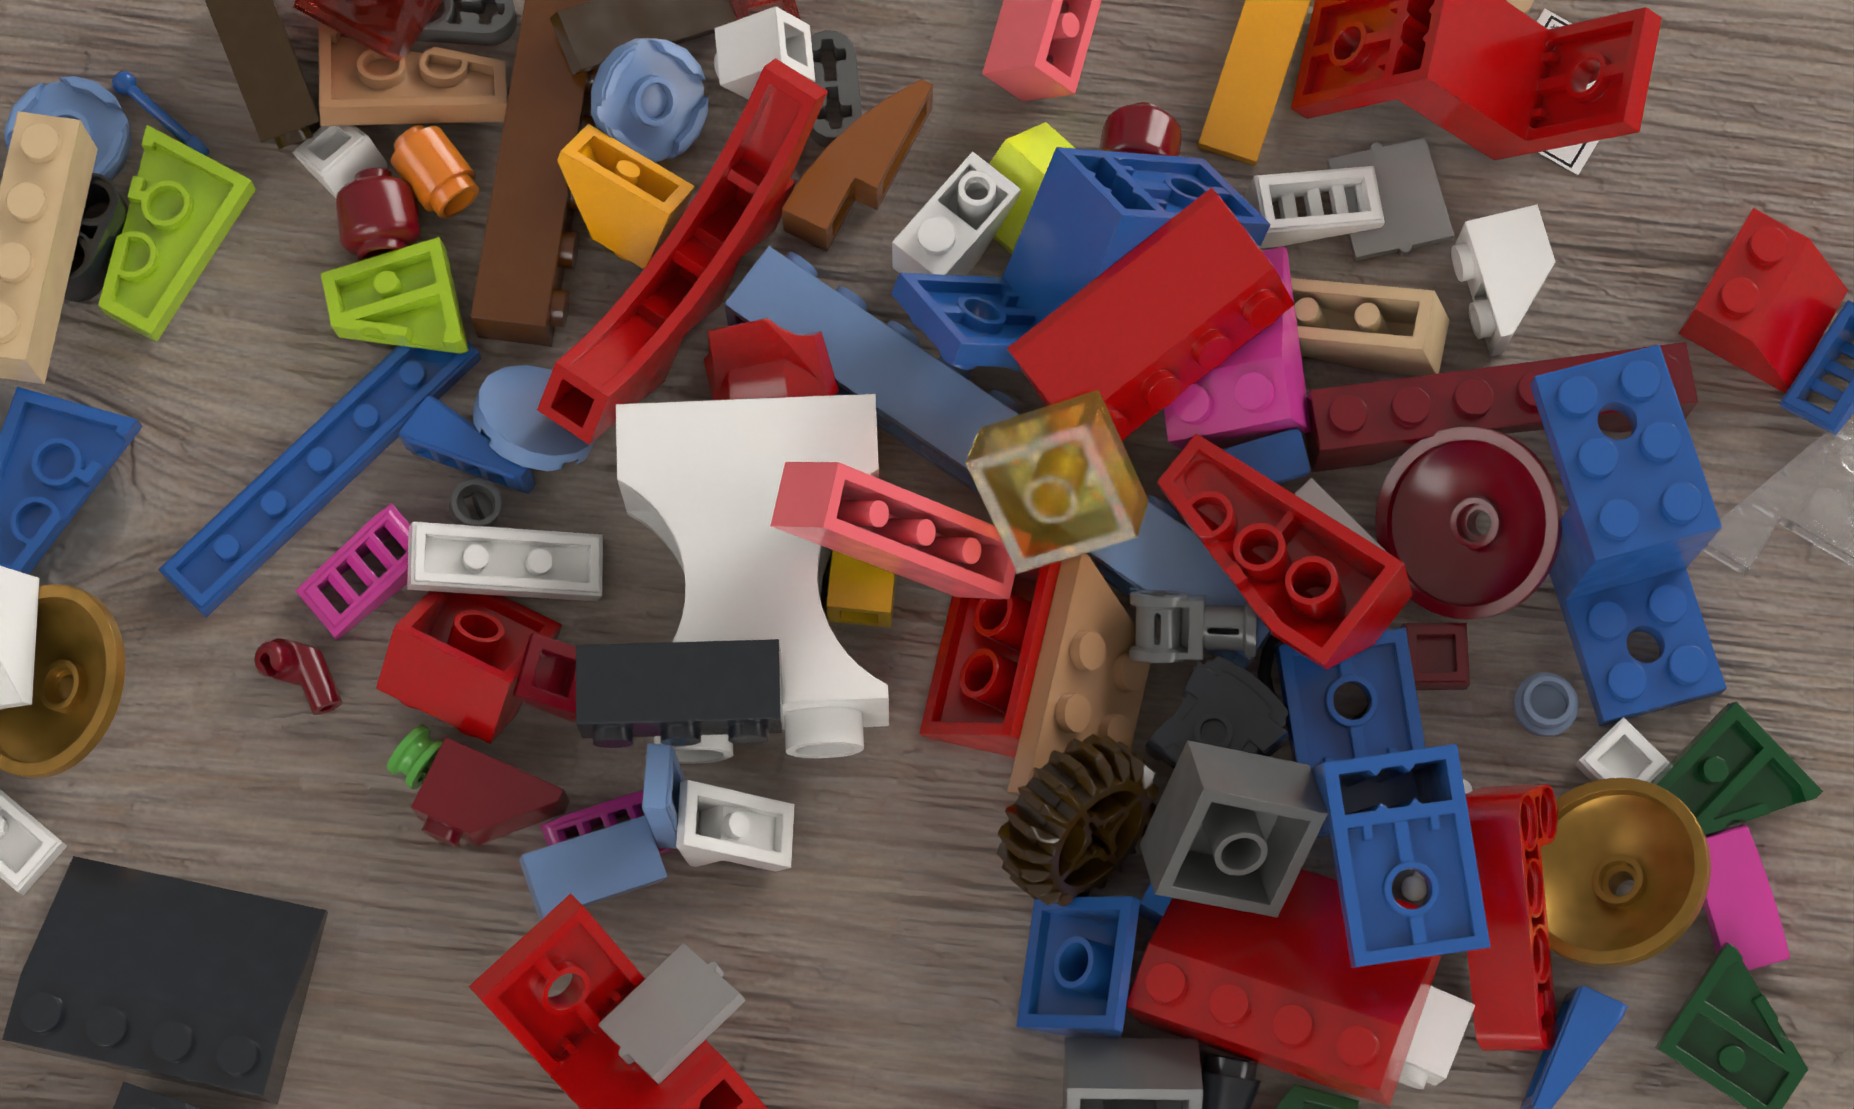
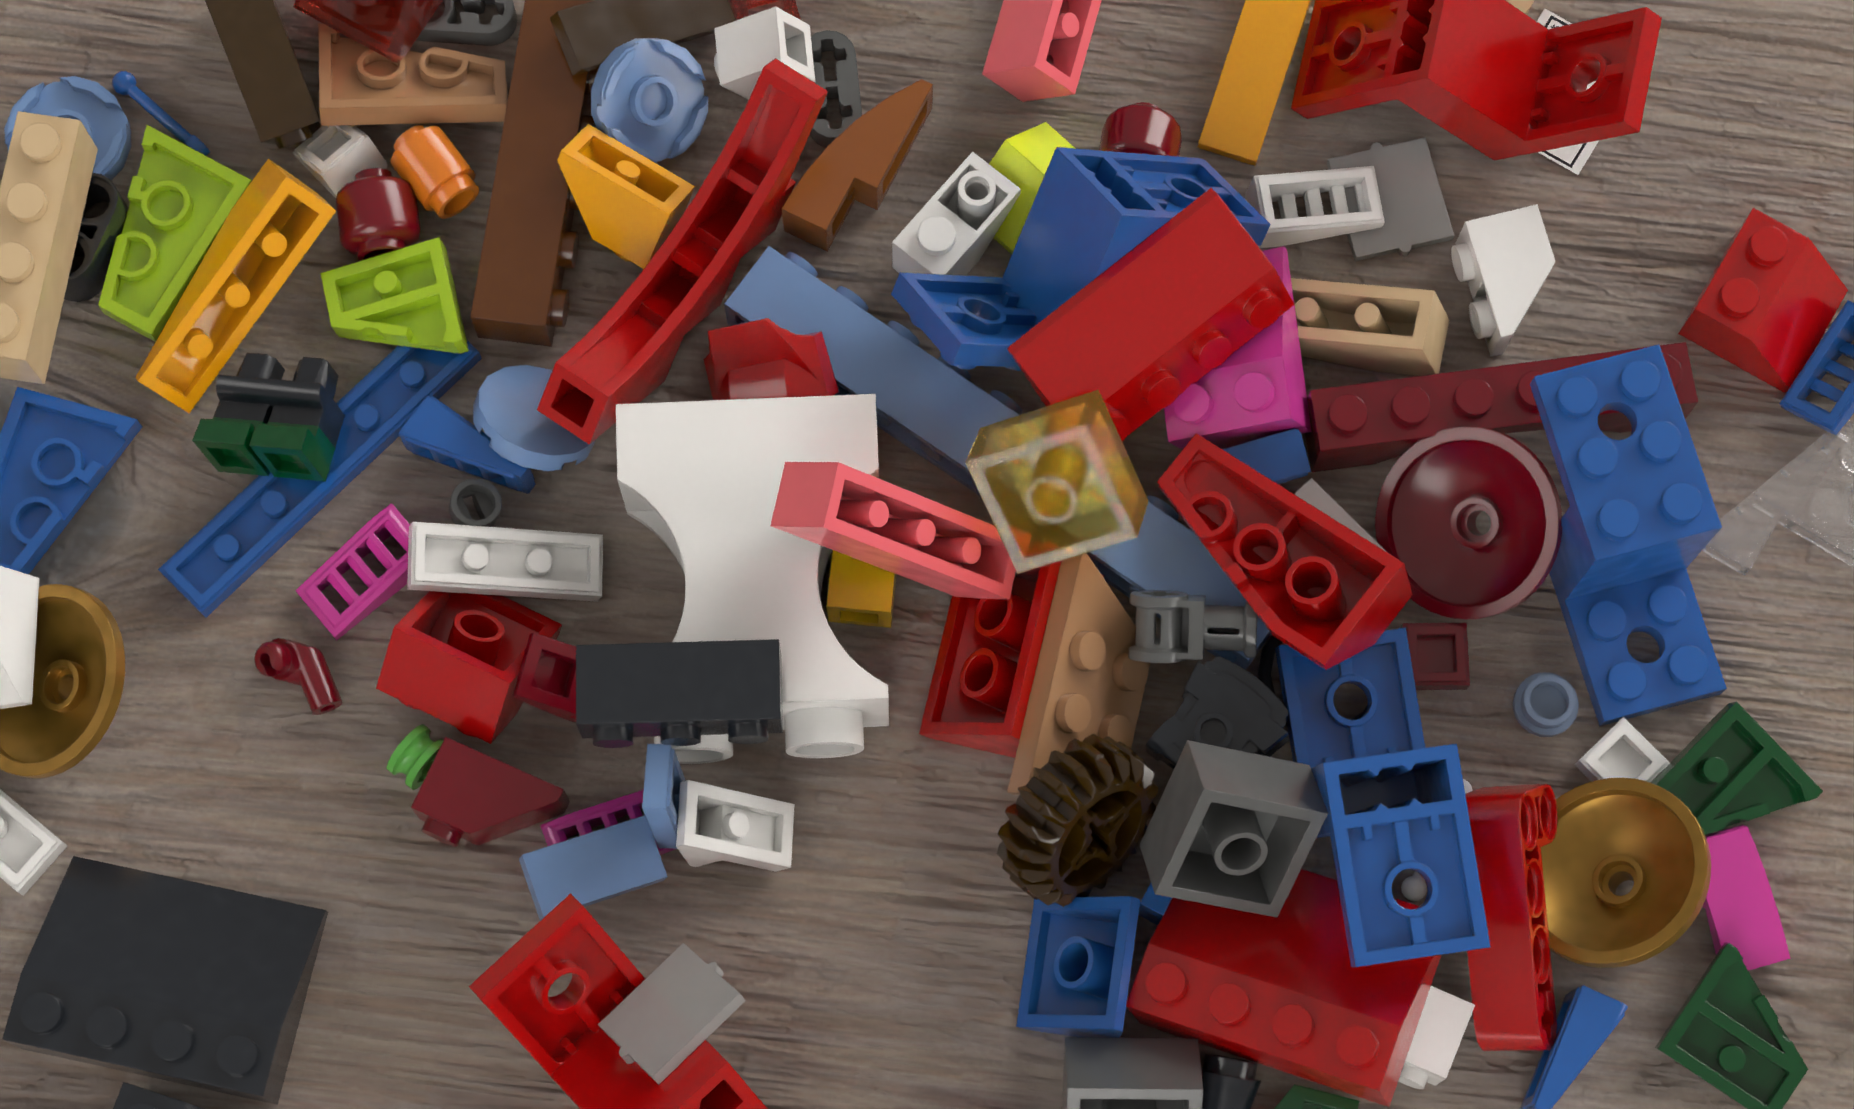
none -> light orange slope [135,159,336,413]
none -> hips [192,352,345,482]

